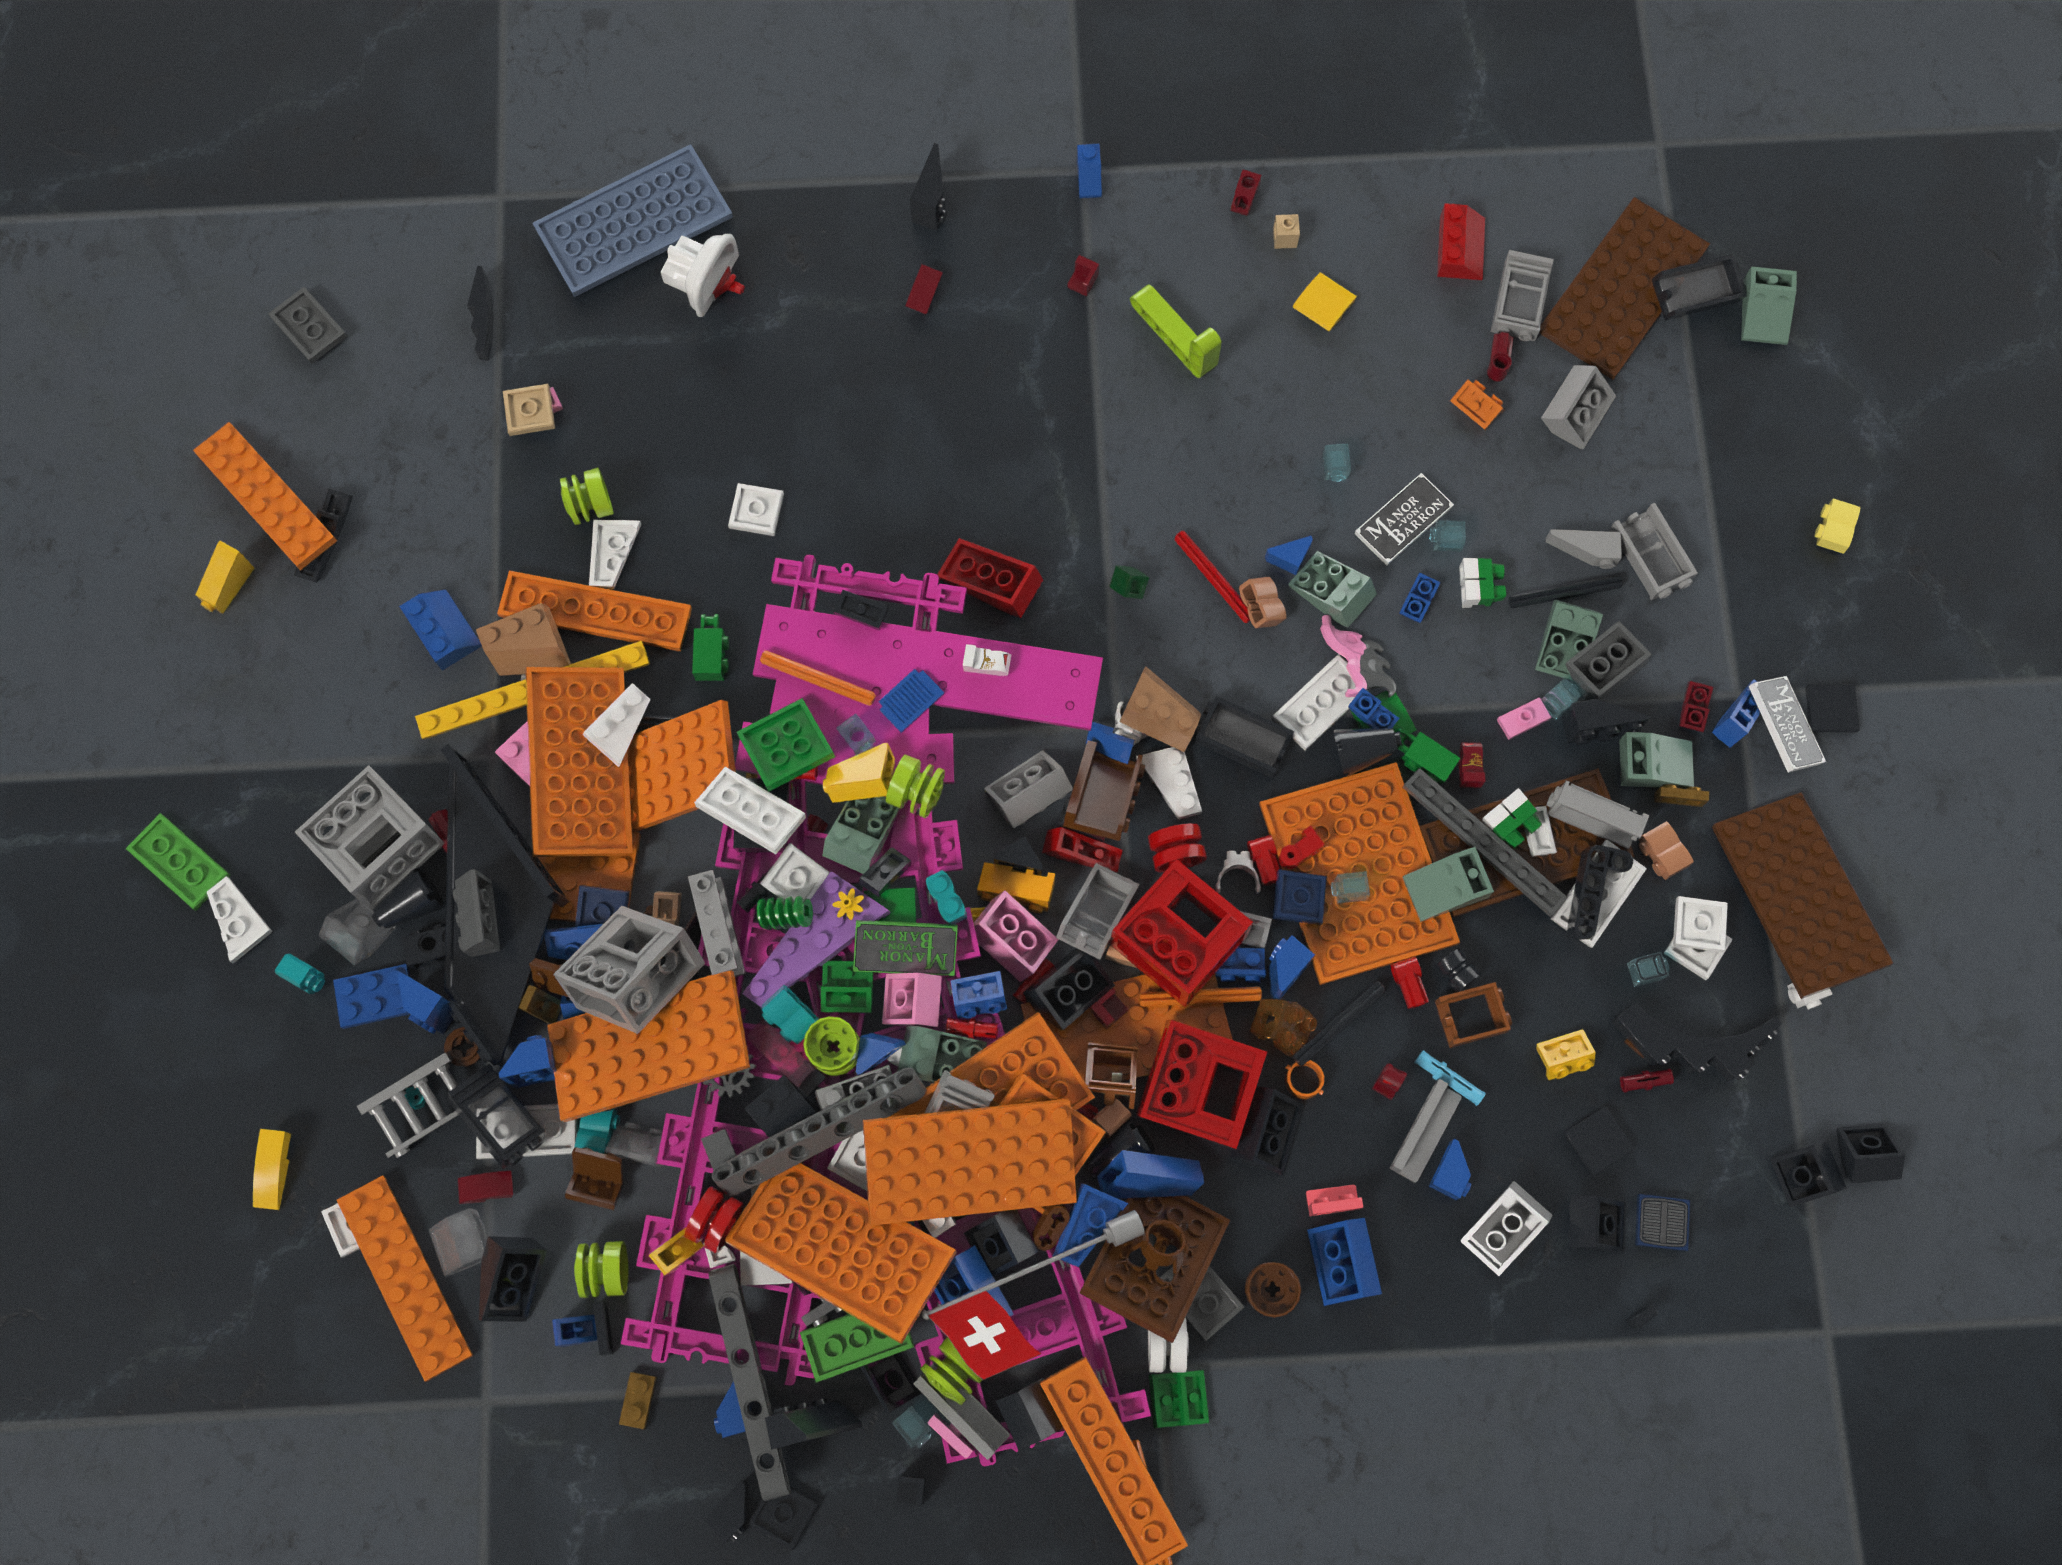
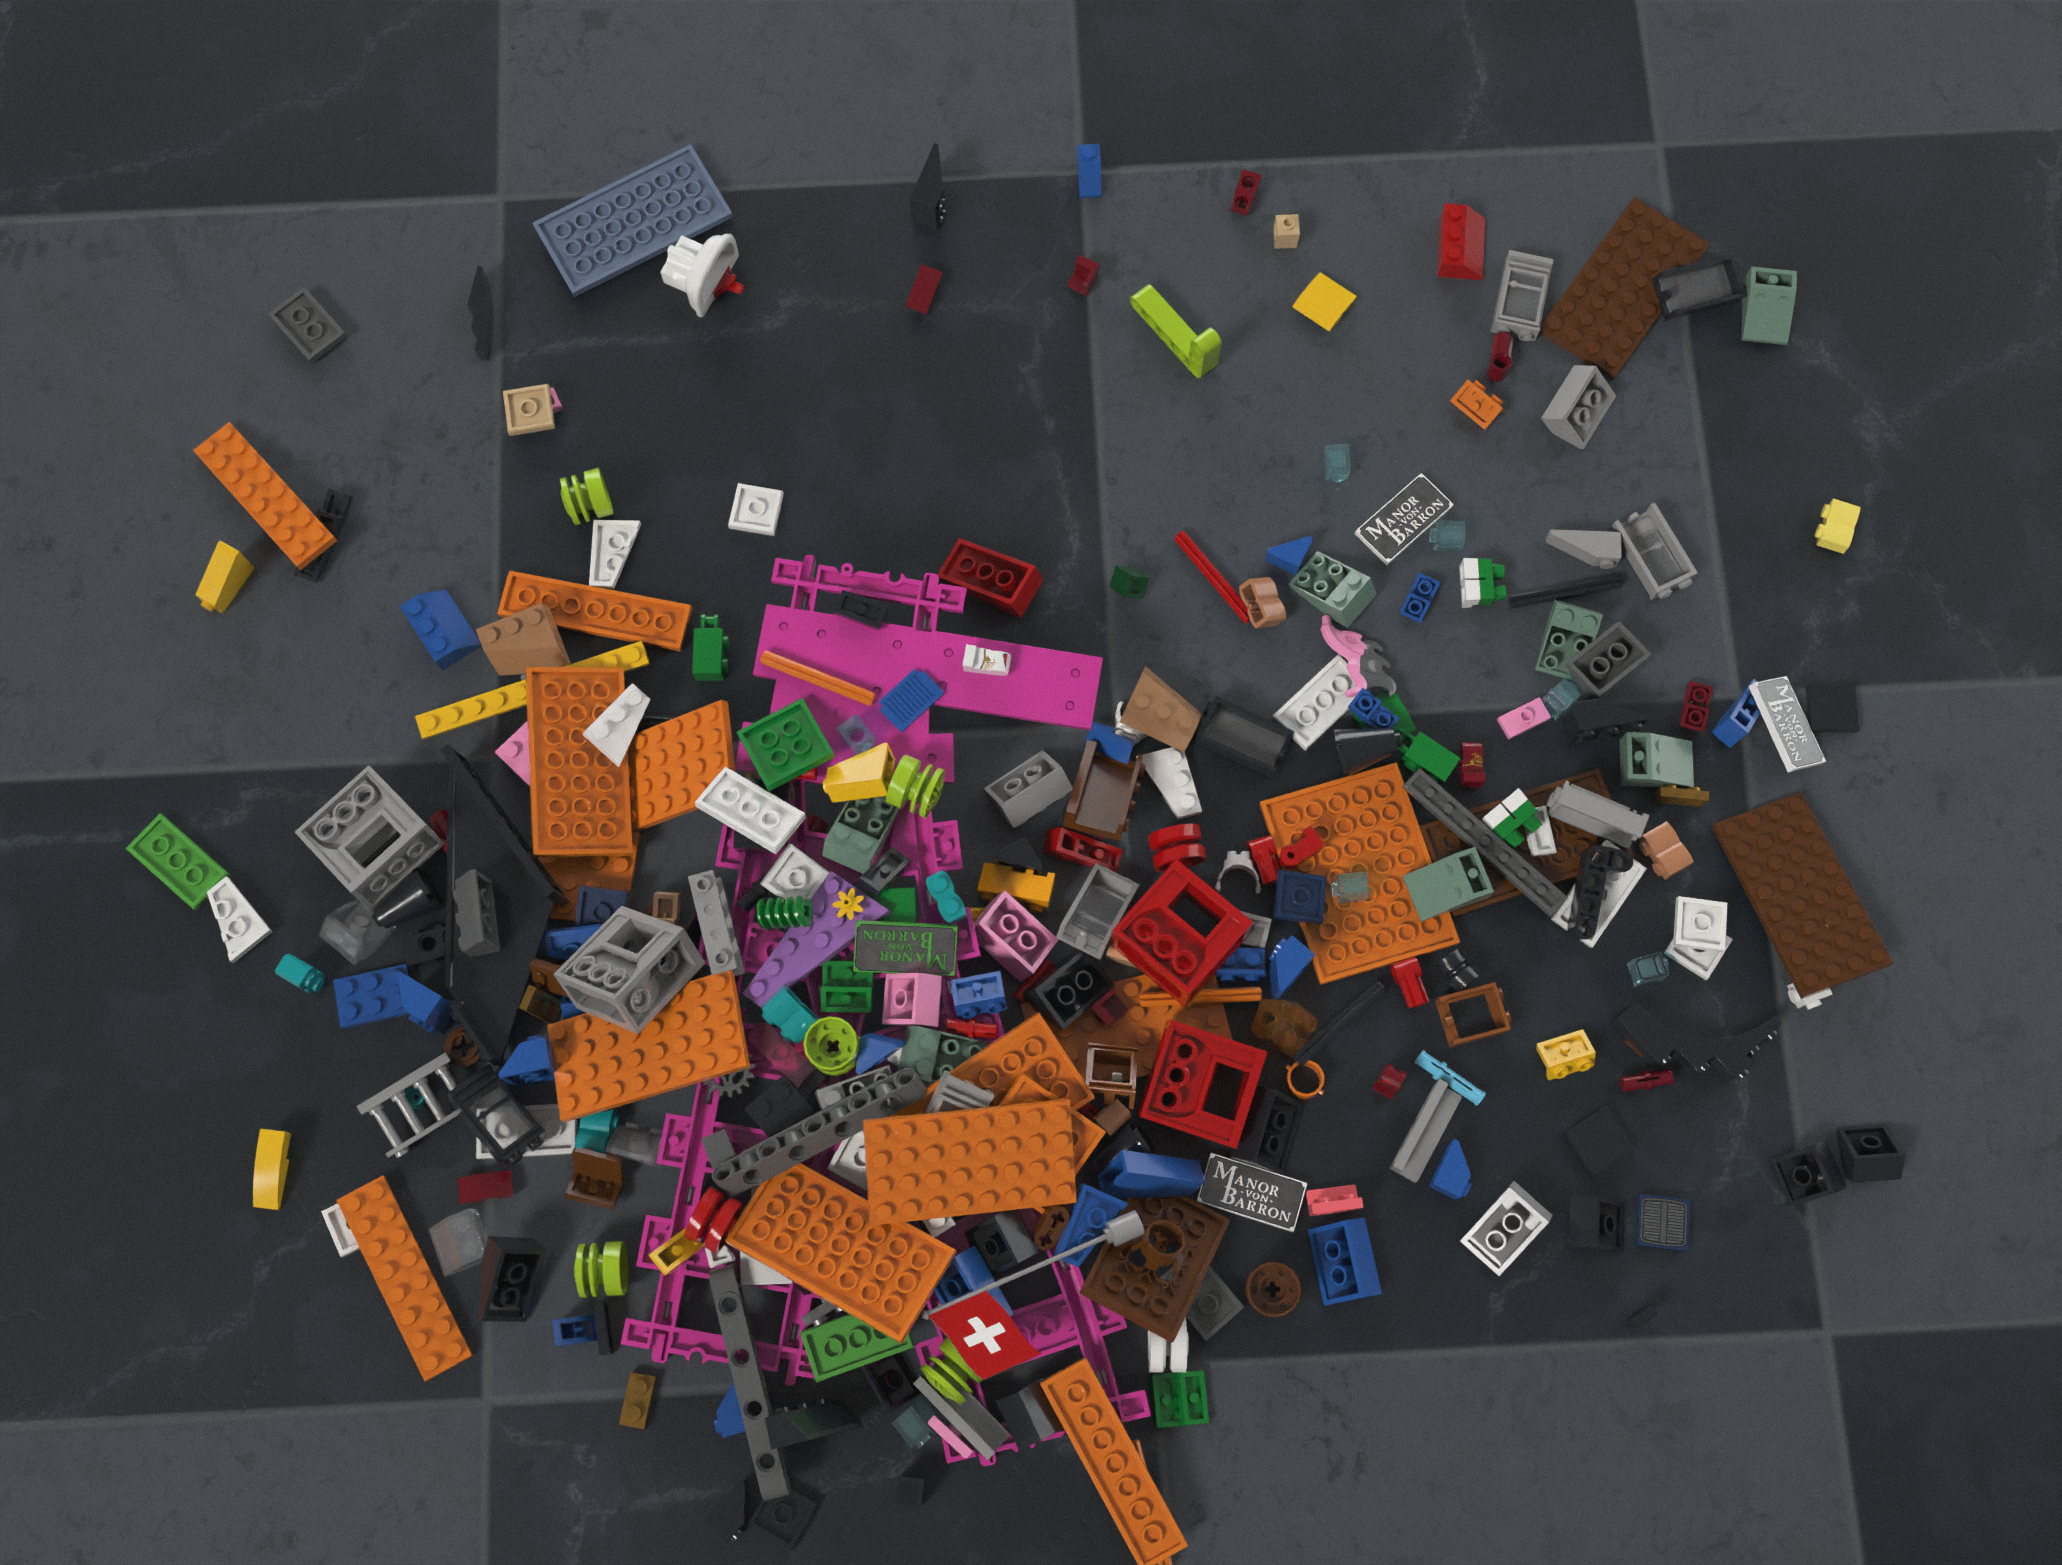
none -> tile [1196,1153,1307,1232]

